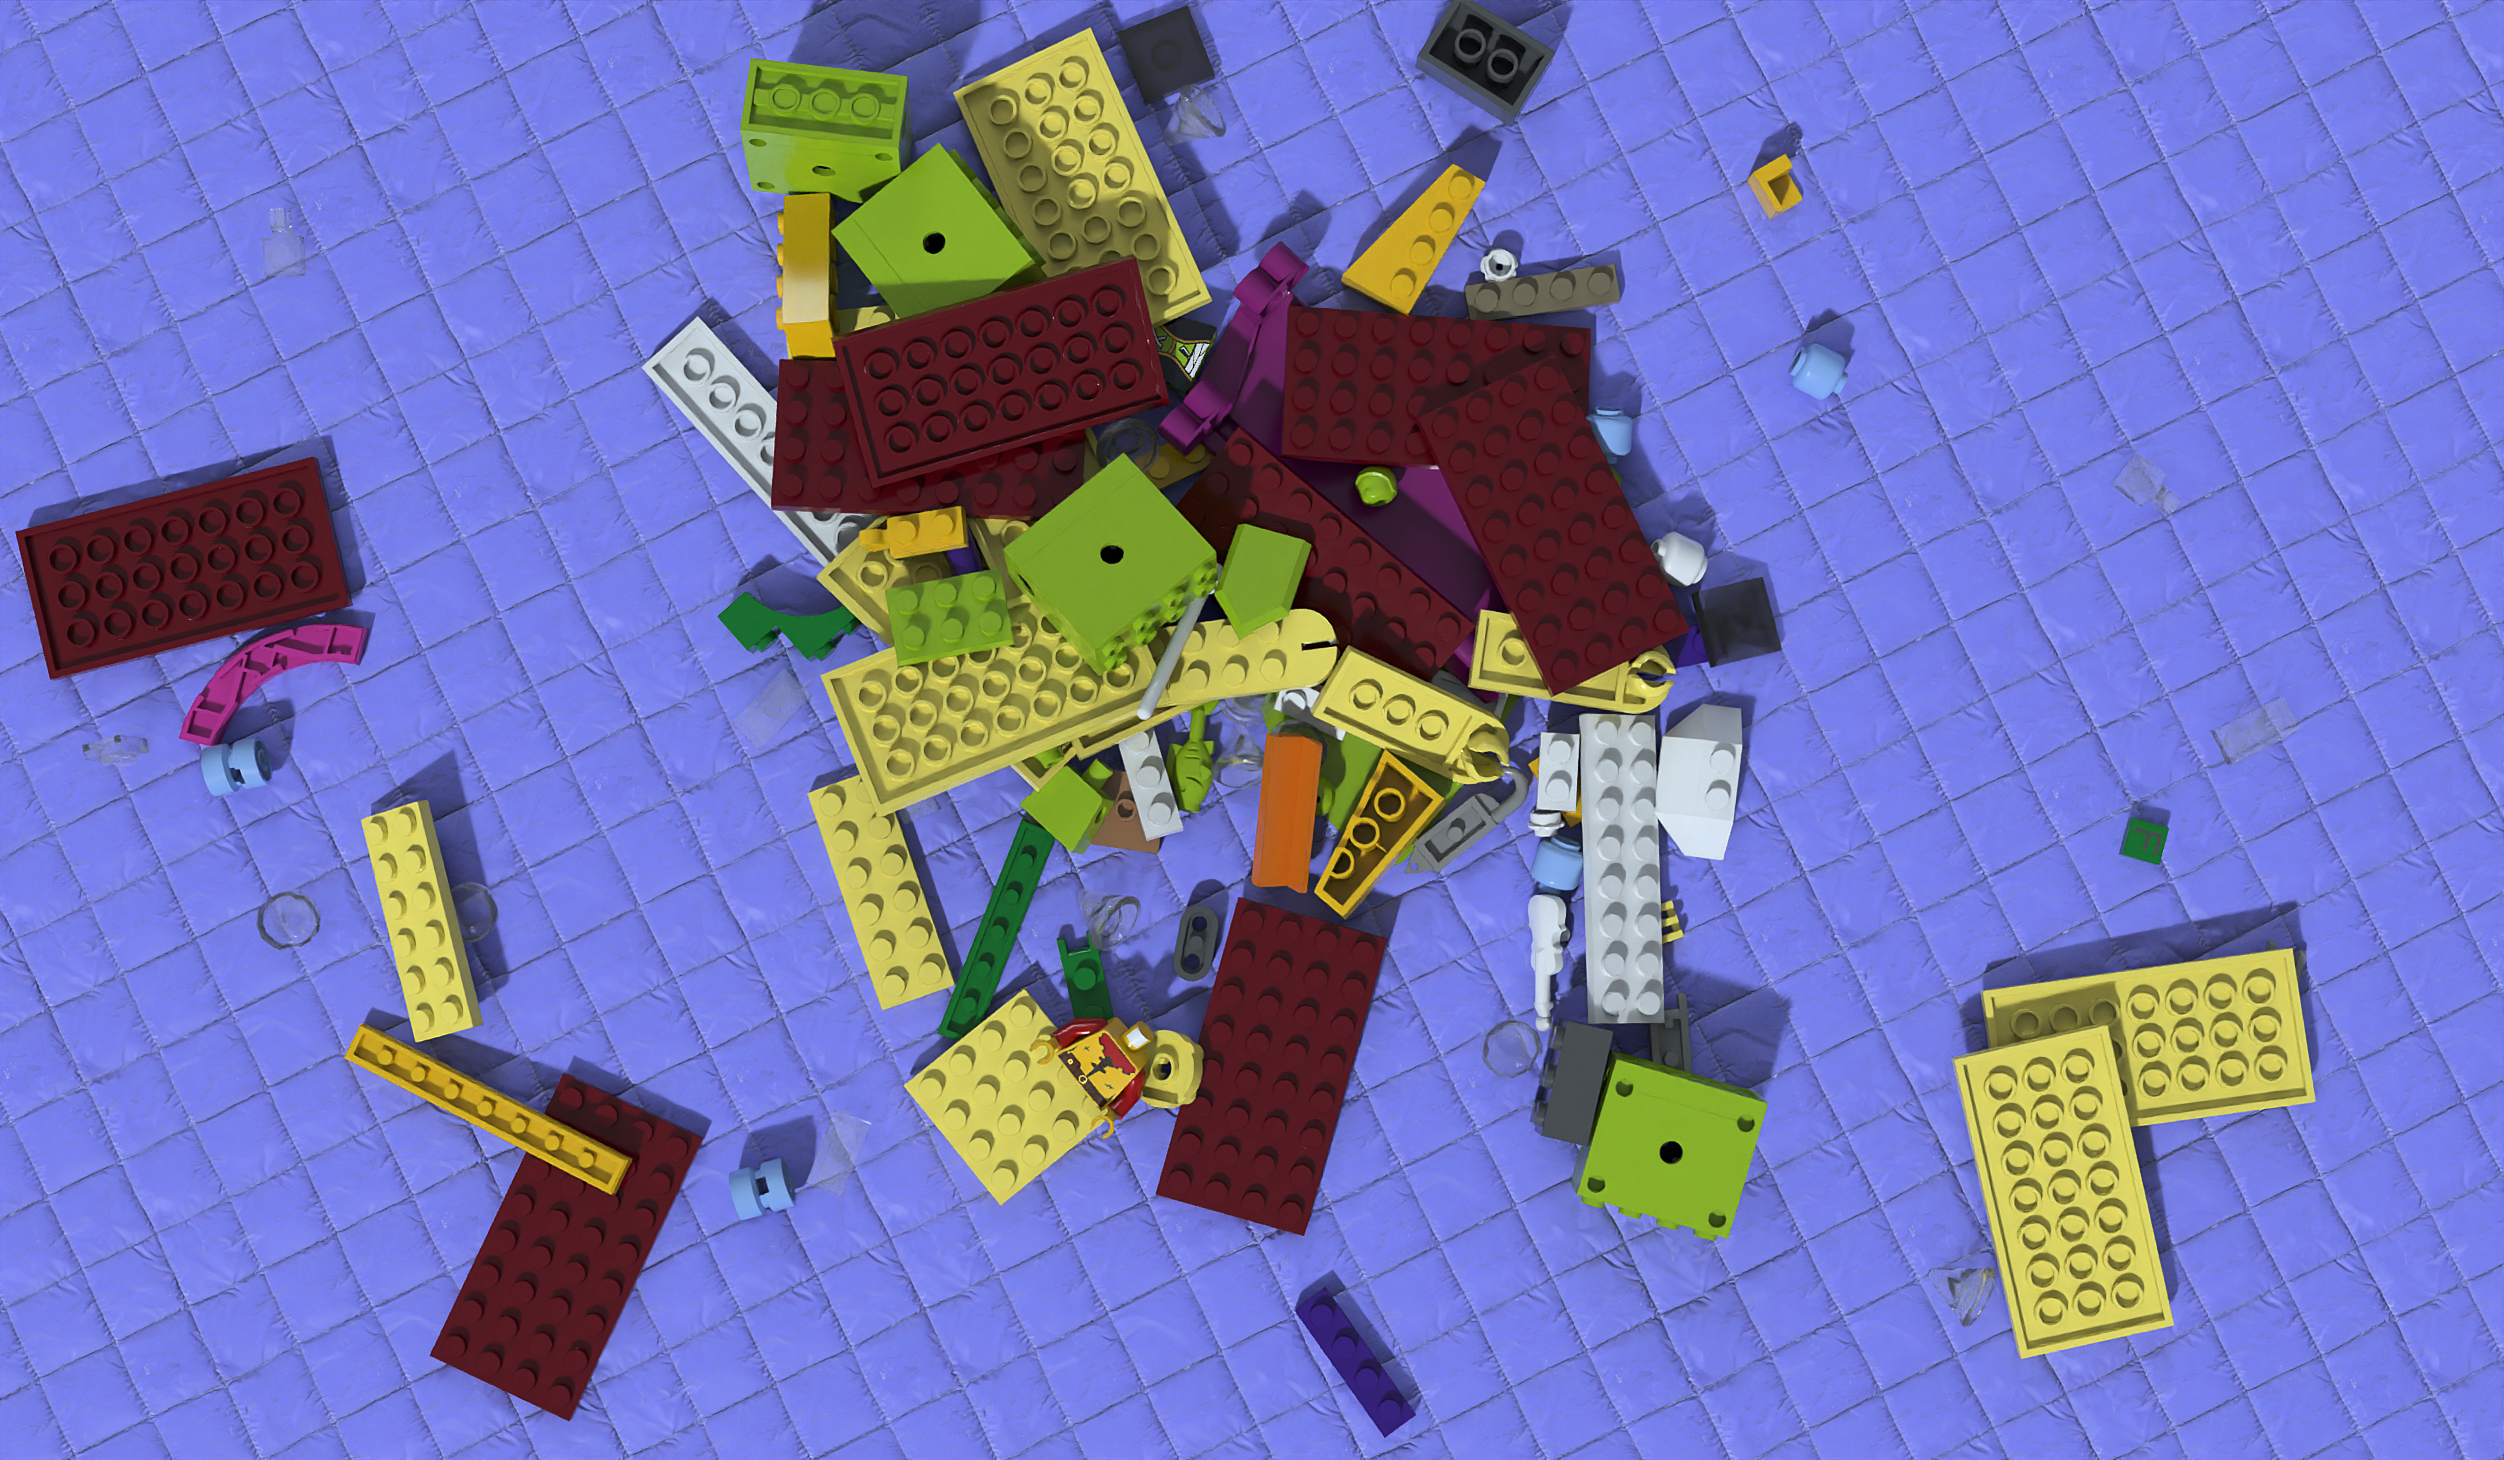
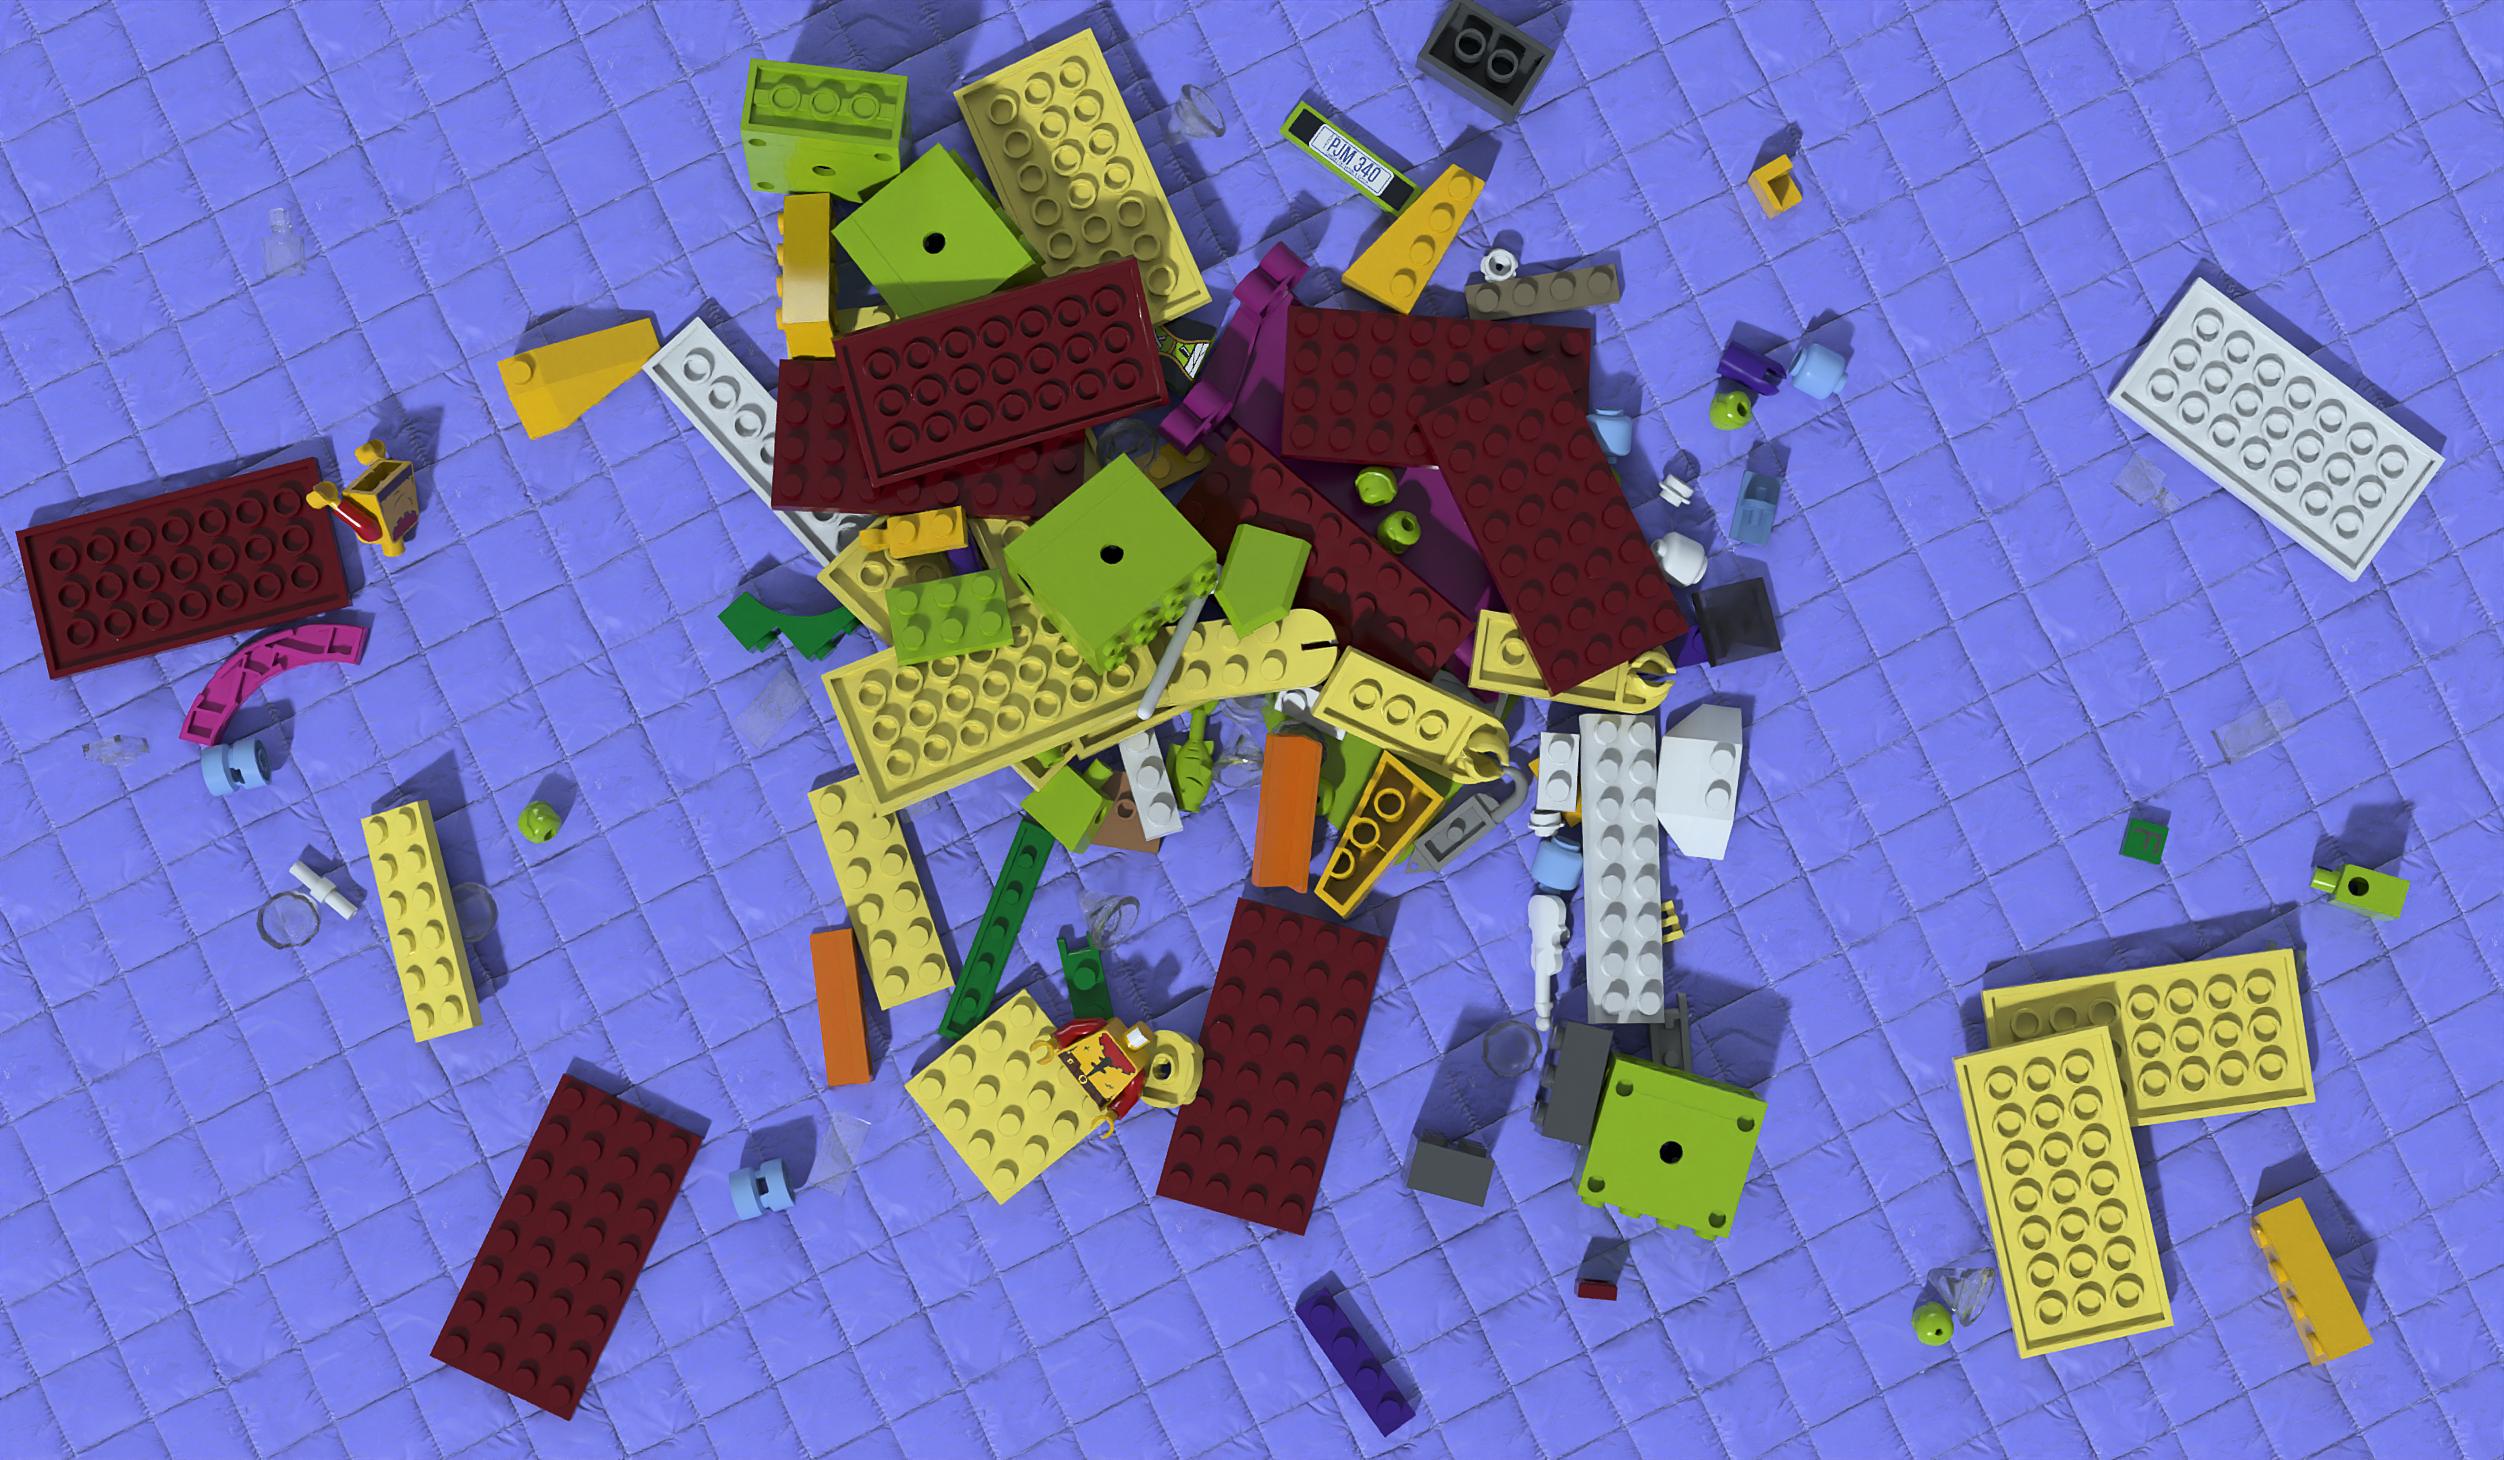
yellow tile [344,1023,633,1195] -> none
clear smoke tile [1117,5,1215,106] -> none
dark grey plate [1173,905,1219,981] -> none
none -> white bar [289,860,359,921]
none -> torso [306,439,419,557]
none -> yellow wedge [497,318,661,440]
none -> lime piece [517,801,562,844]
none -> orange panel [809,928,875,1086]
none -> tile [1279,100,1423,220]
none -> lime piece [1377,511,1421,554]
none -> dark grey brick [1400,1128,1495,1207]
none -> dark red tile [1574,1277,1618,1301]
none -> white plate [1658,473,1695,507]
none -> lime piece [1709,391,1753,431]
none -> dark purple piece [1716,340,1787,396]
none -> medium blue hips [1728,470,1783,547]
none -> lime piece [1911,1301,1954,1346]
none -> white plate [2106,277,2446,582]
none -> yellow wedge [2250,1197,2374,1367]
none -> lime torso [2309,863,2411,922]

